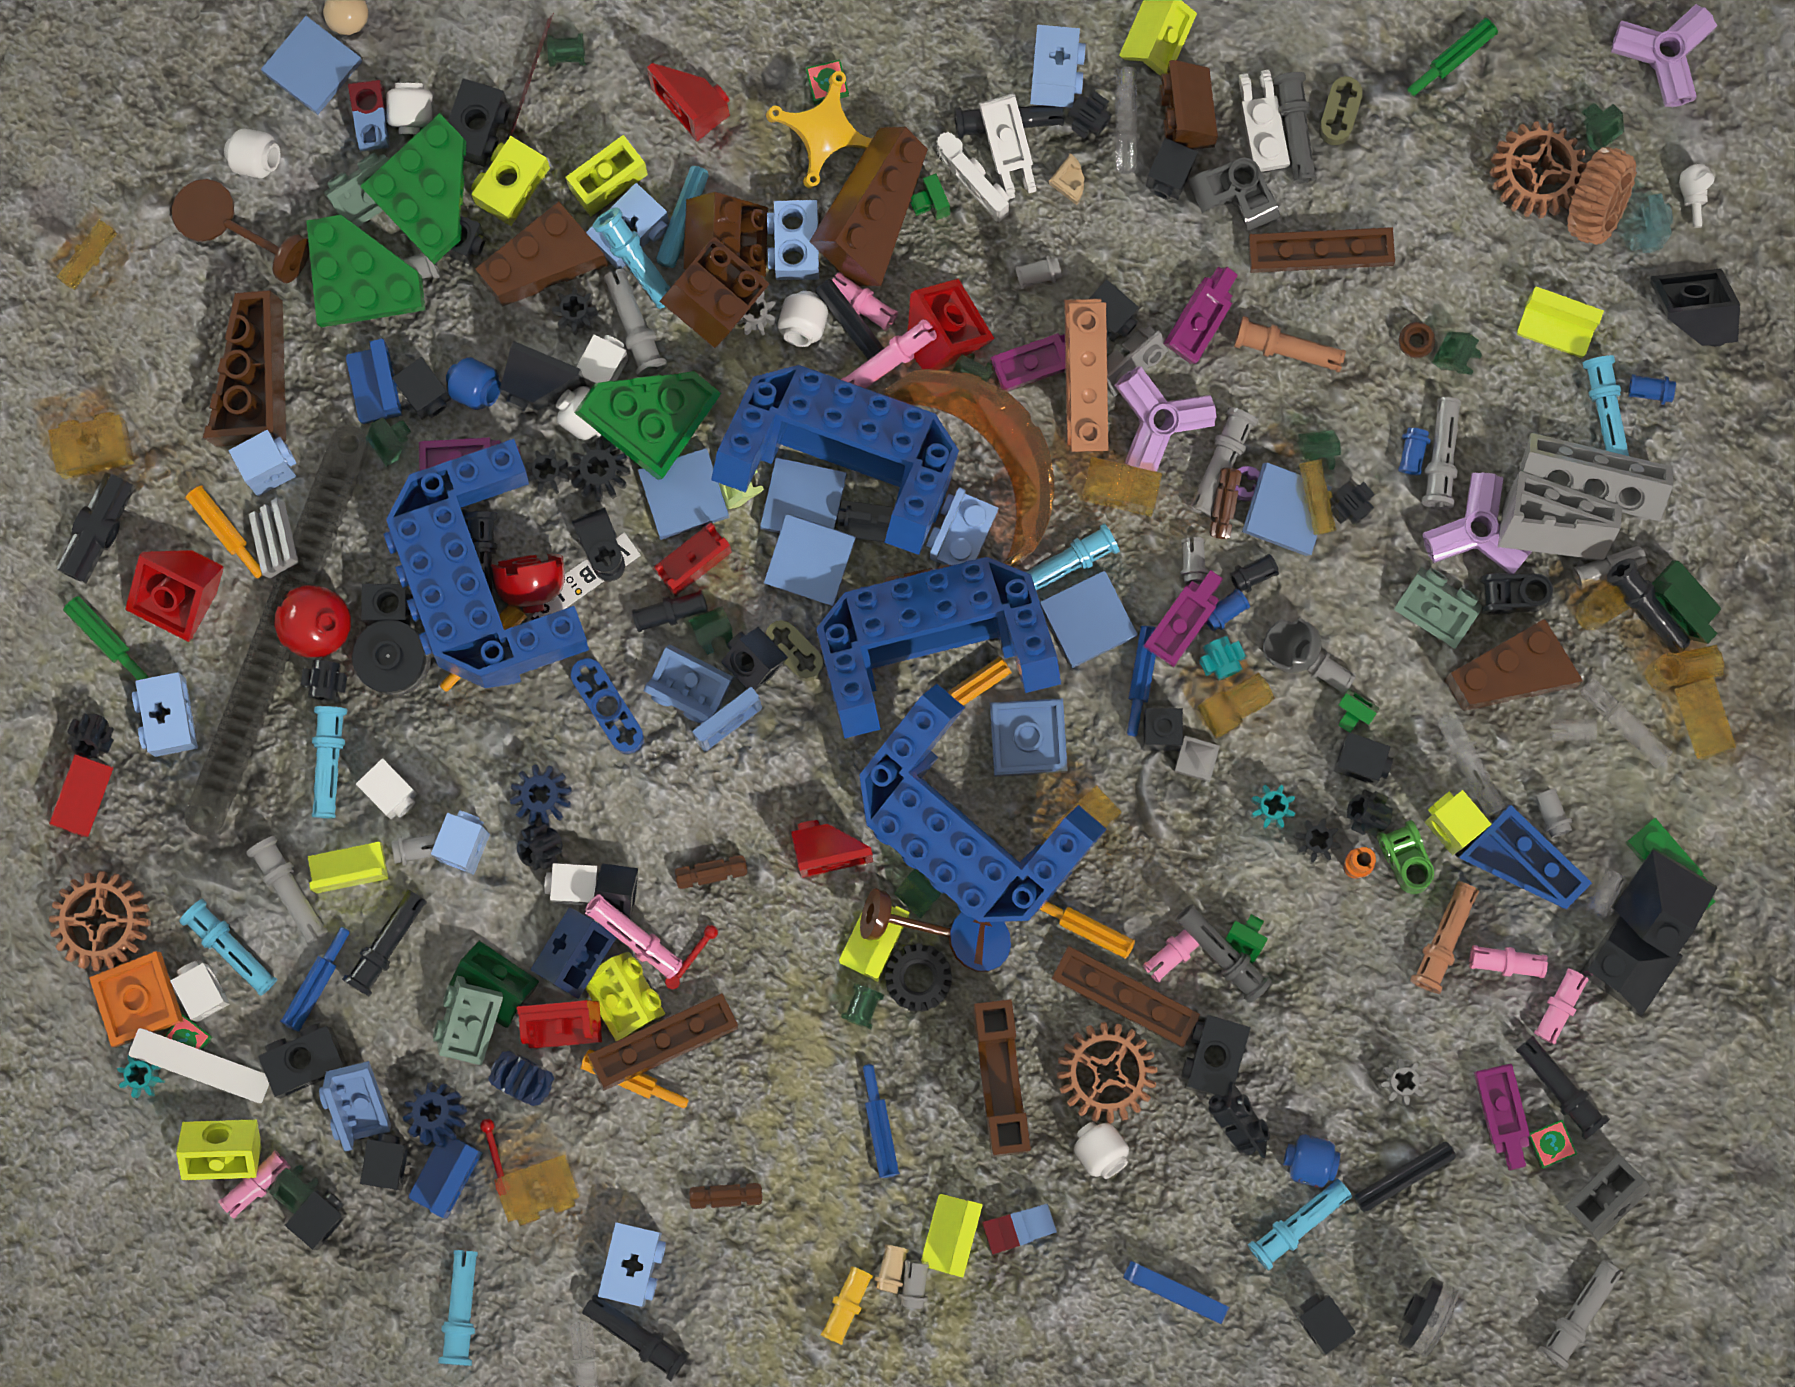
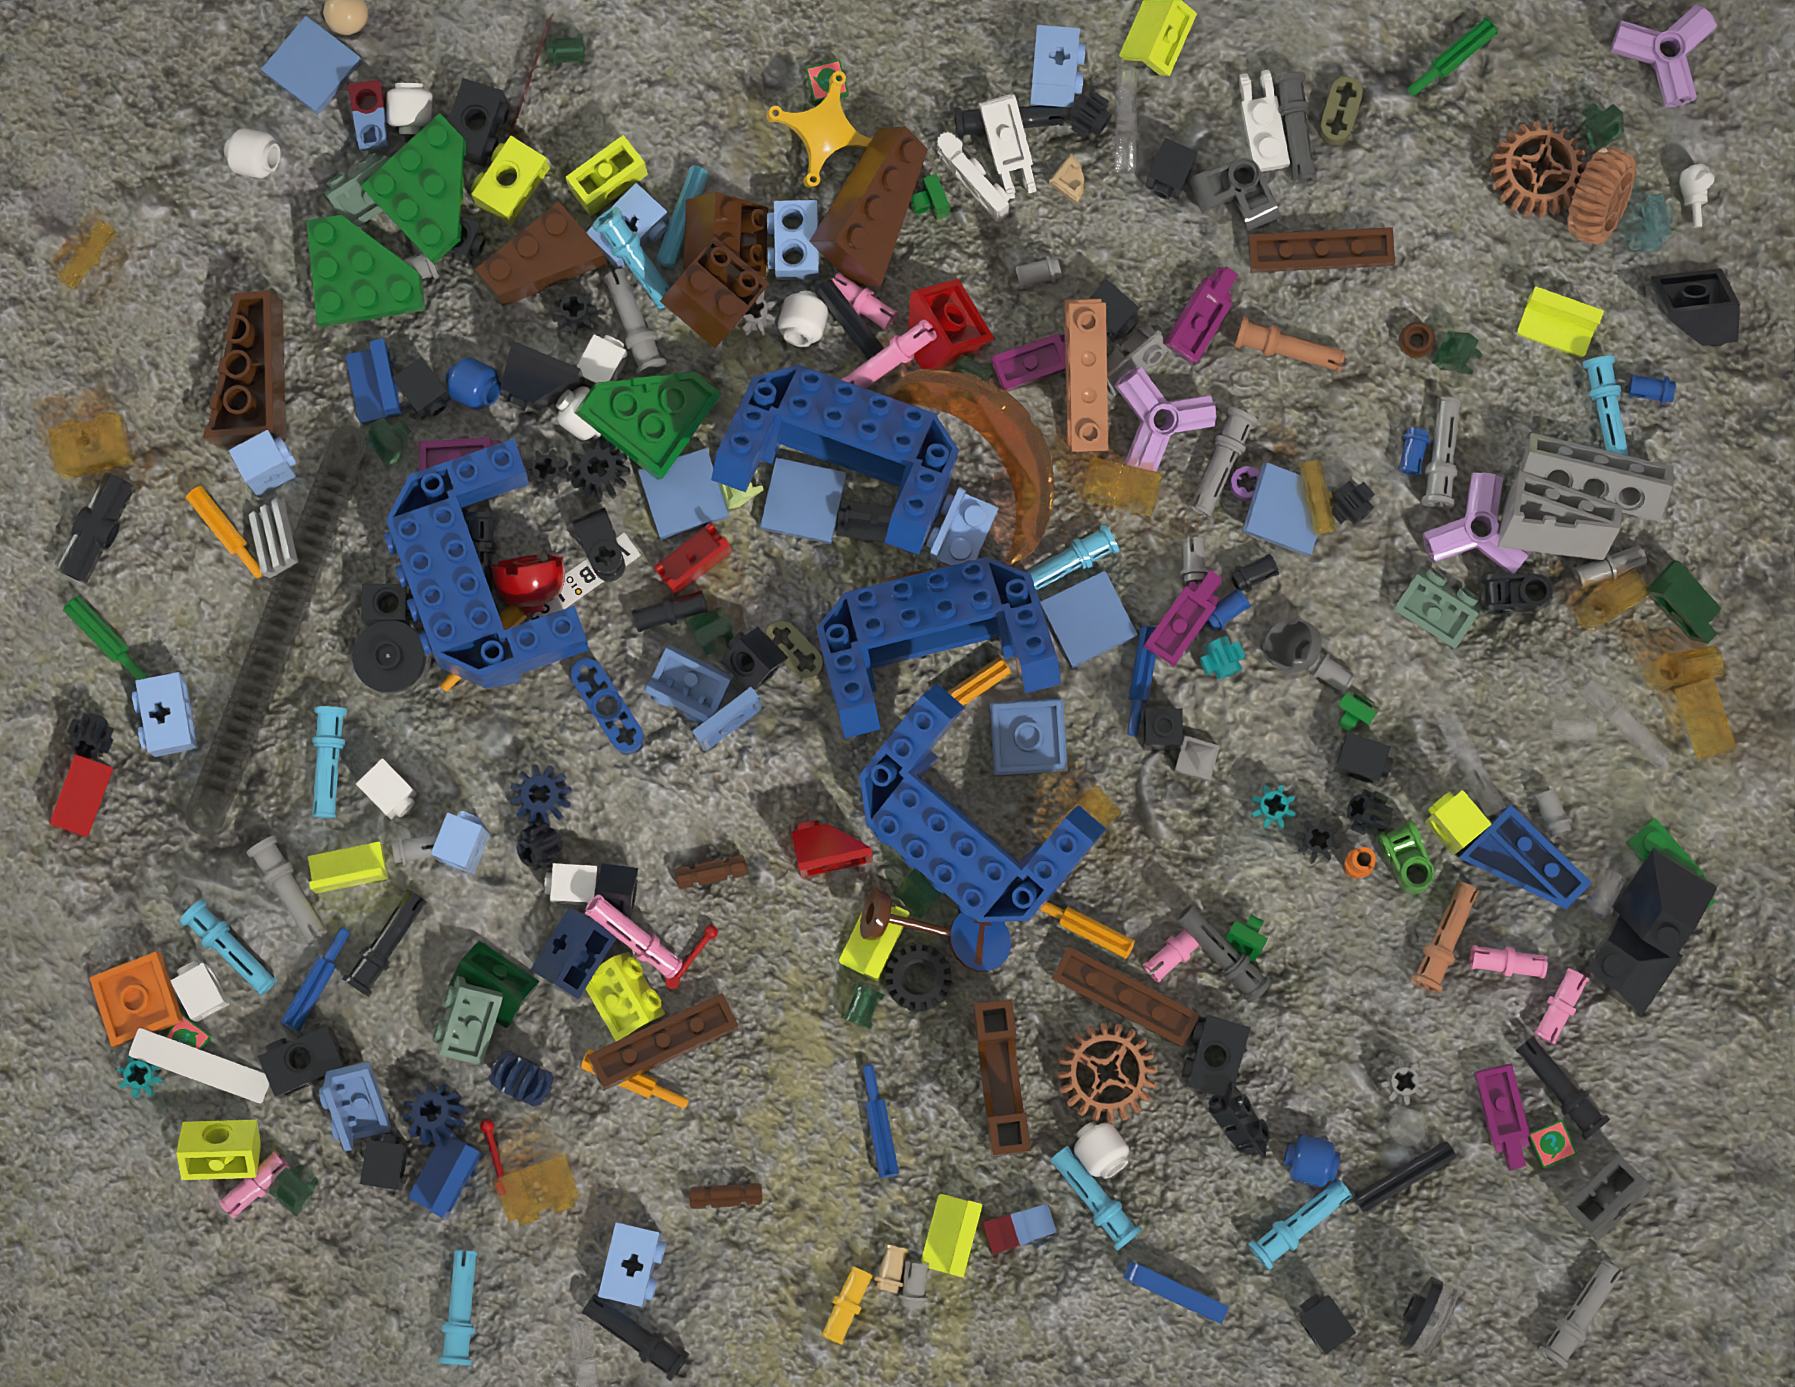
nougat gear [49,871,151,971] -> none
red slope [125,550,224,642] -> none
reddish brown piece [172,179,310,284] -> none
red cylinder [275,585,351,658] -> none
black brick [284,1190,348,1250] -> none
black gear [300,660,348,701] -> none
red hinge [517,1000,602,1049] -> none
red slope [647,63,730,142] -> none
medium blue tile [764,514,856,606] -> none
reddish brown slope [1159,60,1218,150] -> none
clear yellow piece [1196,672,1275,739] -> none
reddish brown axle [1209,467,1242,539] -> none
clear green tile [1298,430,1341,472] -> none
reddish brown wedge [1445,619,1583,711] -> none
black pin [1606,558,1691,654] -> none
none -> medium azure pin [1049,1145,1143,1251]
none -> clear tile [1388,1109,1427,1146]

